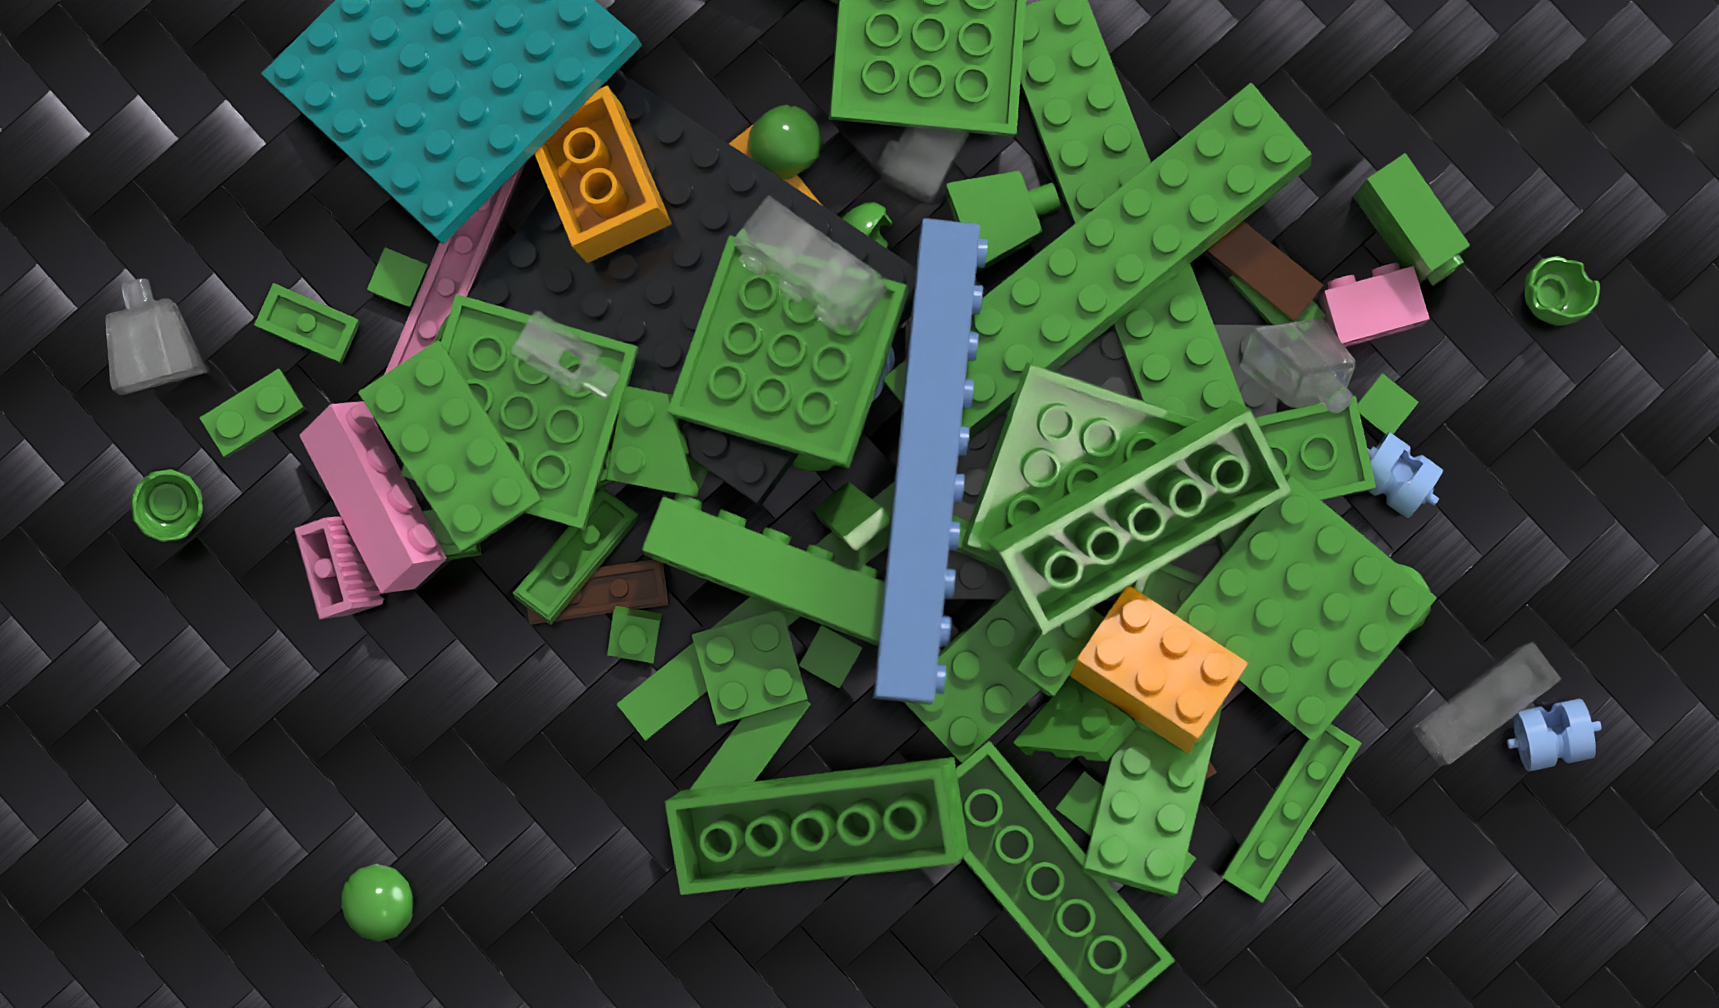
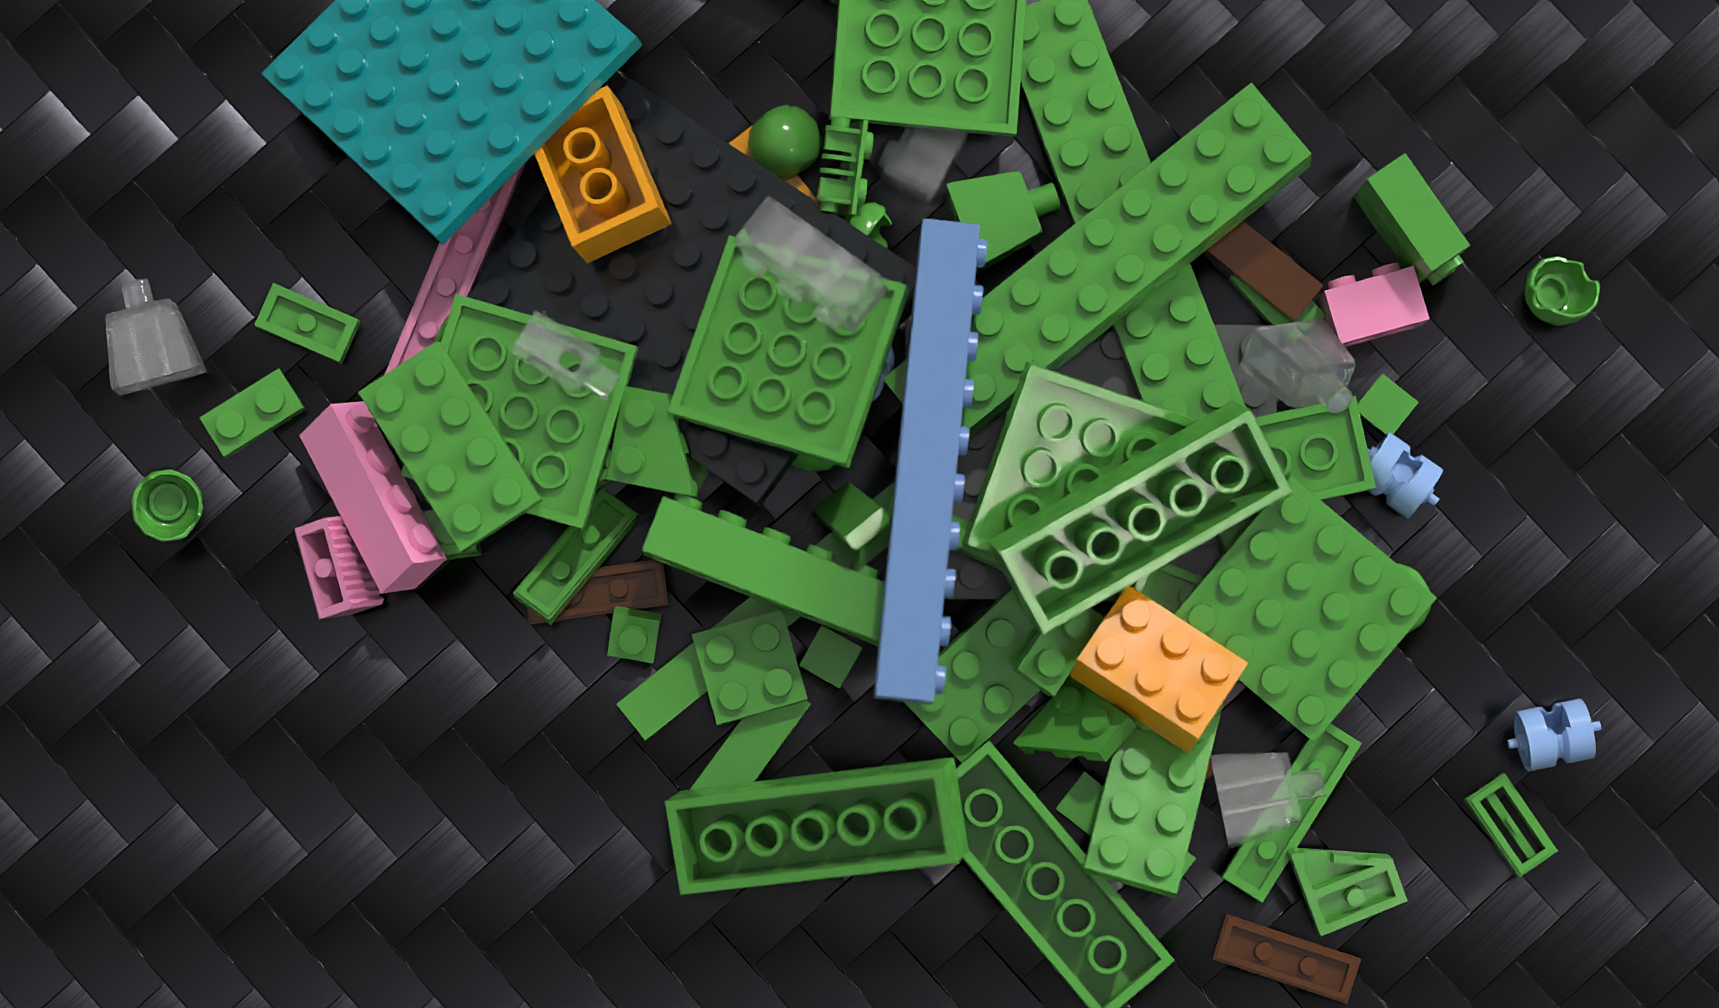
bright green hair [341,864,413,942] -> none
bright green tile [367,248,429,310] -> none
clear brick [1411,642,1562,766] -> none
none -> bright green hinge [816,117,873,216]
none -> clear torso [1210,753,1325,848]
none -> reddish brown tile [1211,914,1361,1004]
none -> bright green wing [1287,848,1408,936]
none -> bright green tile [1463,773,1558,877]

